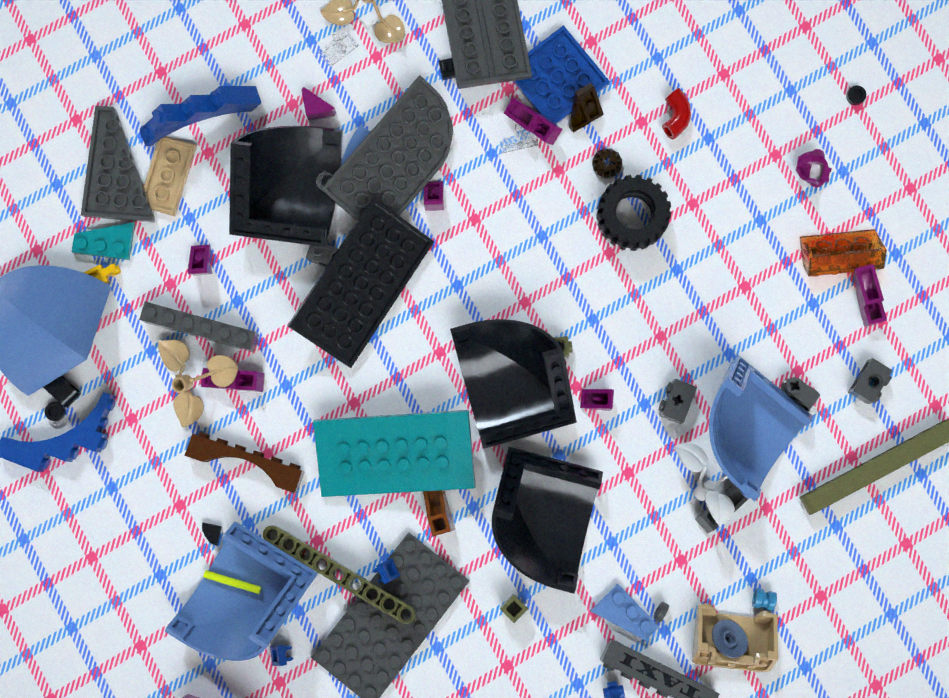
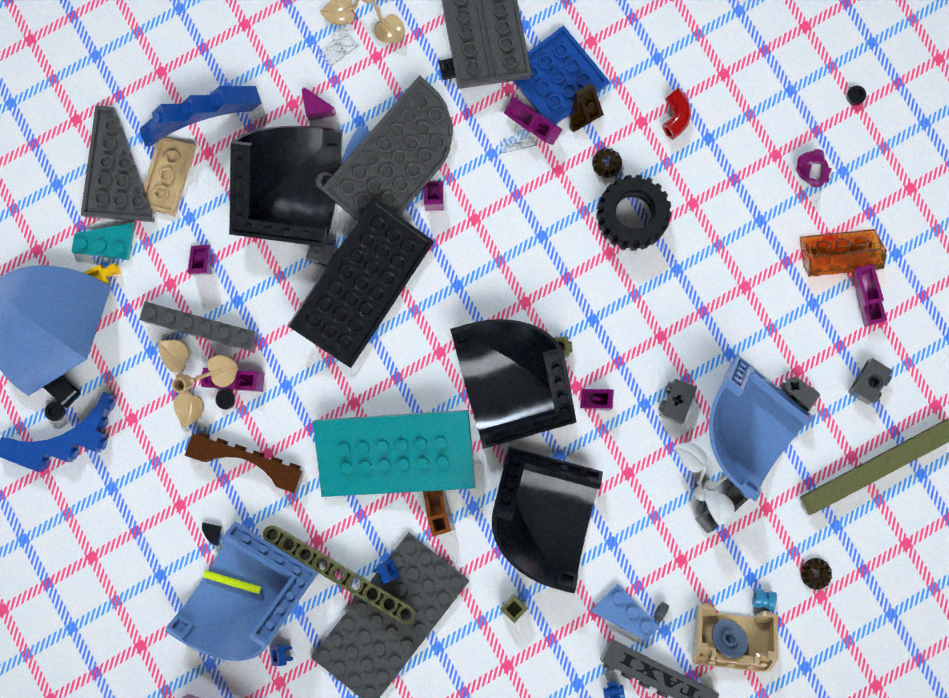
none -> black tile [215,390,236,410]
none -> dark brown gear [801,558,833,590]

